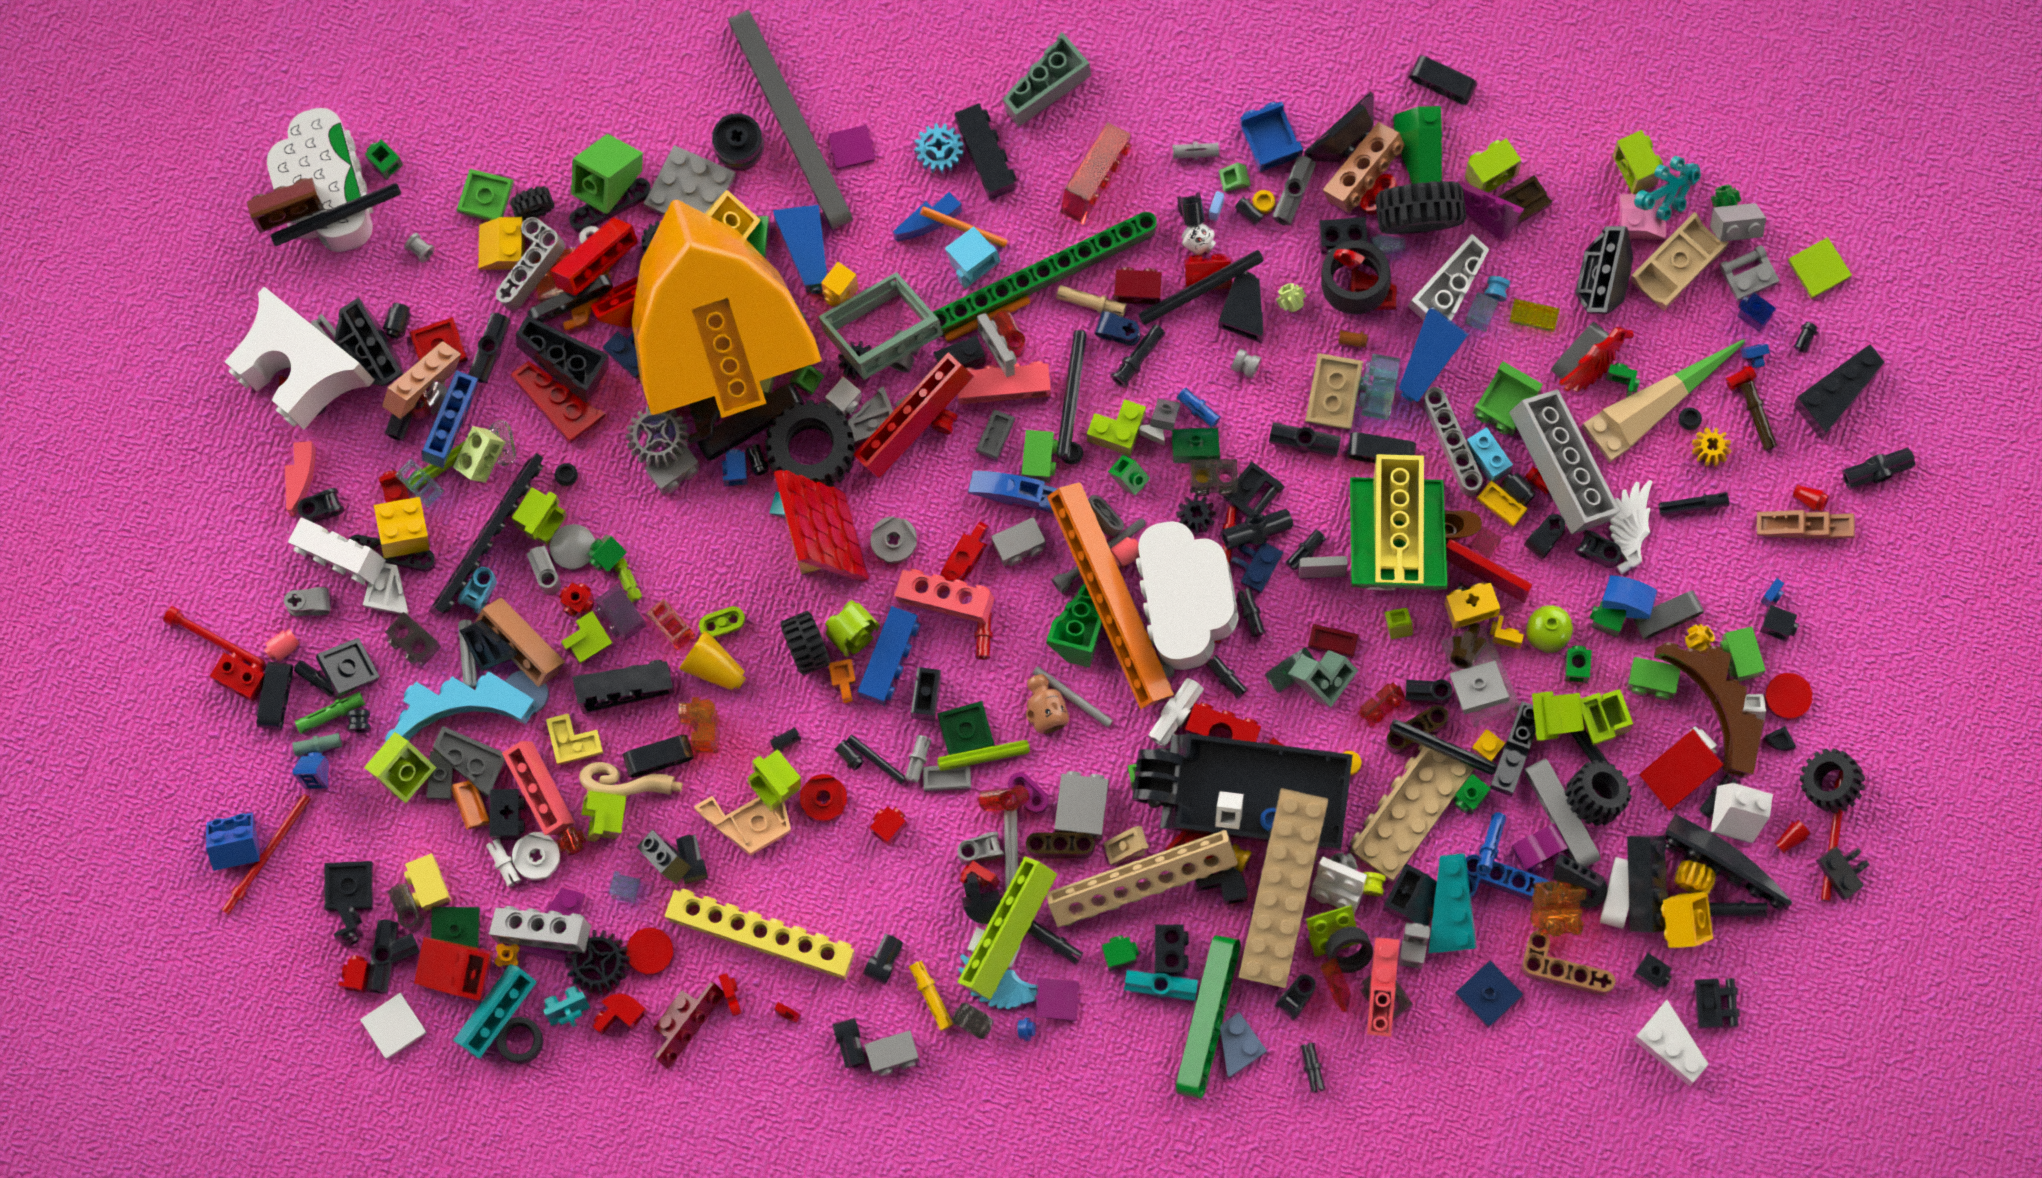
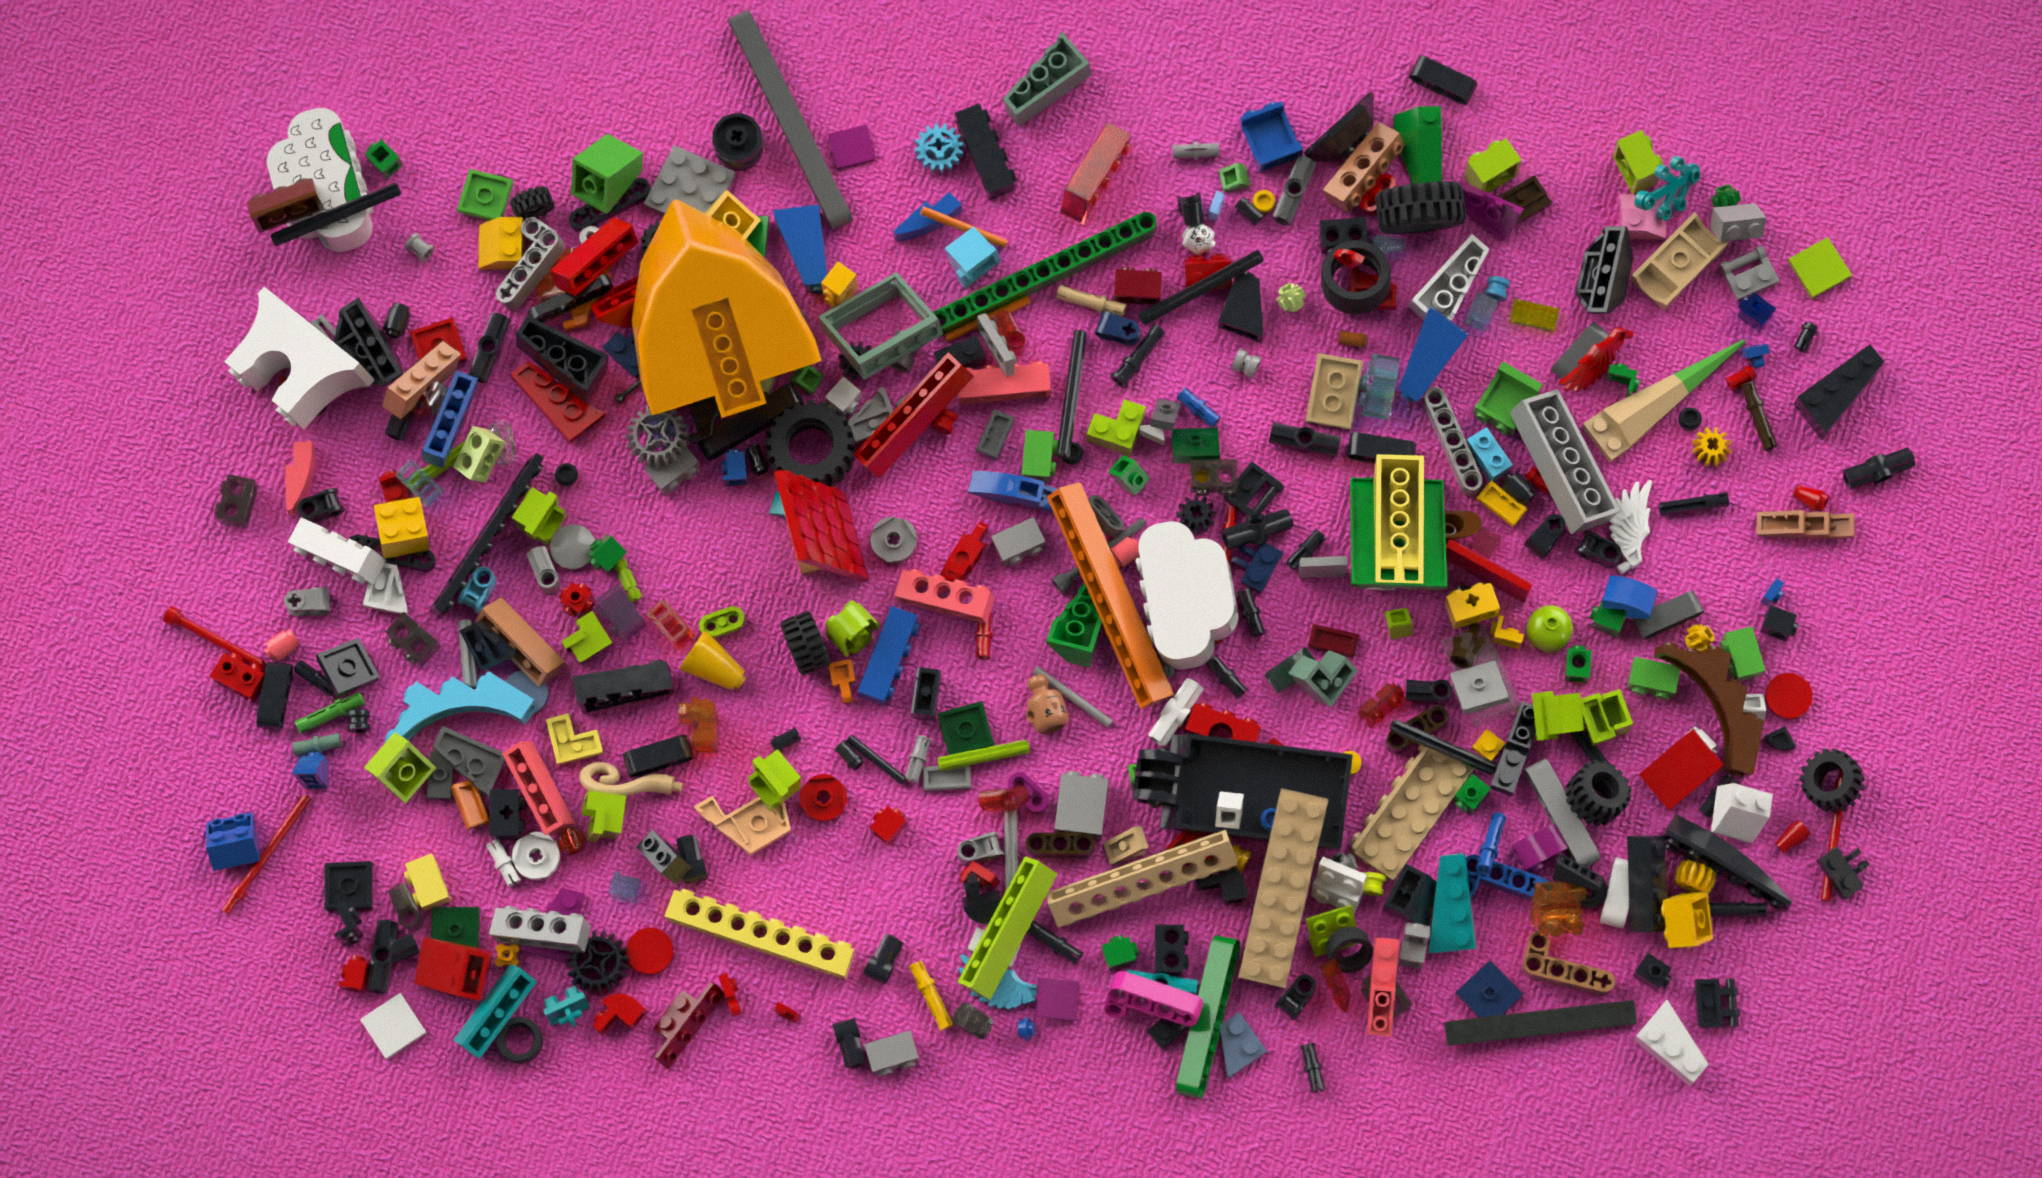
none -> clear smoke brick [214,474,259,529]
none -> black hinge [615,380,641,403]
none -> dark pink beam [1104,971,1203,1026]
none -> black slope [1147,1018,1190,1050]
none -> pearl dark grey tile [1444,1000,1637,1046]

